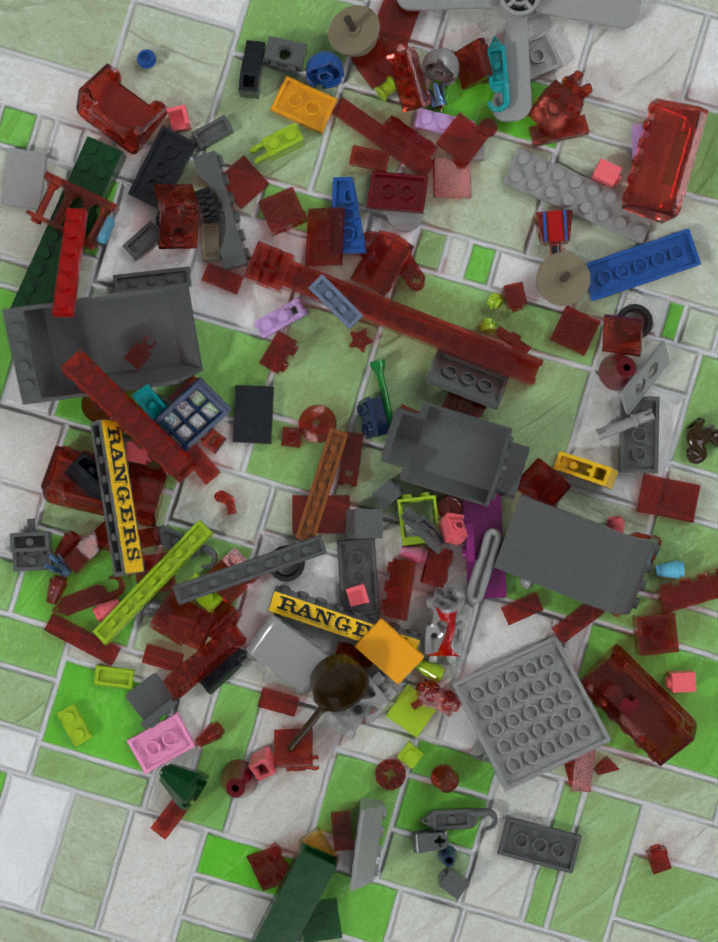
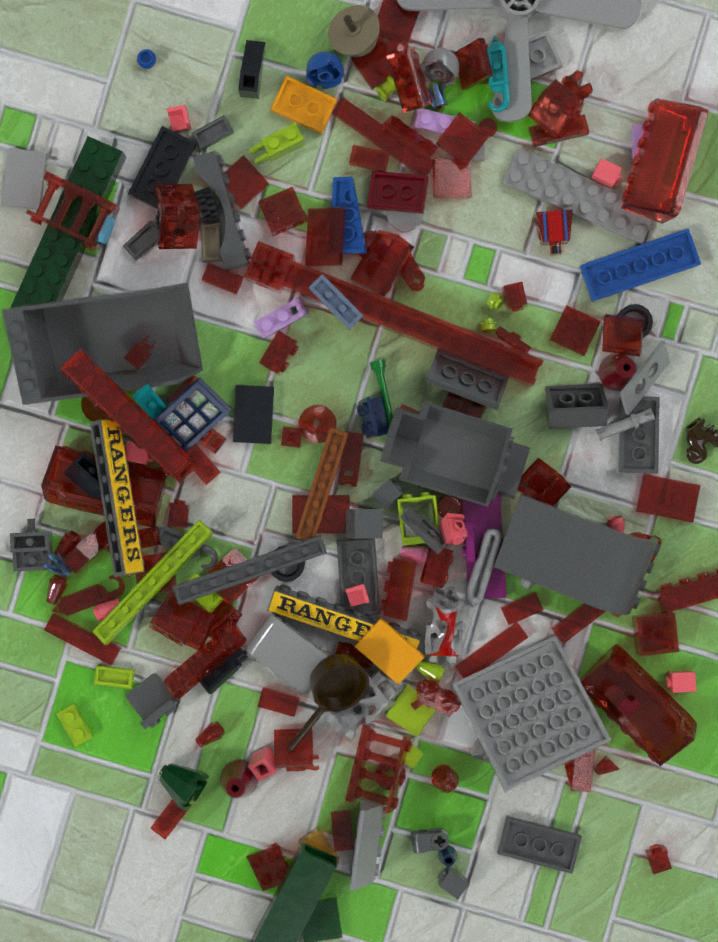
red plate [52,208,88,317] -> none
clear red windscreen [76,63,168,155] -> none
dark grey plate [113,266,192,294] -> none
bright pink tile [127,712,196,774] -> none
clear red tile [142,643,184,673] -> none
clear red arm [214,490,237,515] -> none
dark grey brick [264,36,307,73] -> none
clear red plate [349,328,373,353] -> none
dark grey plate [420,807,498,831] -> none
dark tan piece [536,252,590,306] -> none
yellow slope [553,451,618,490] -> none
medium azure cone [656,560,684,579] -> none
none -> clear red bracket [167,499,190,528]
none -> clear red fence [345,723,412,814]
none -> clear red tile [455,621,528,678]
none -> dark grey slope [545,384,609,429]

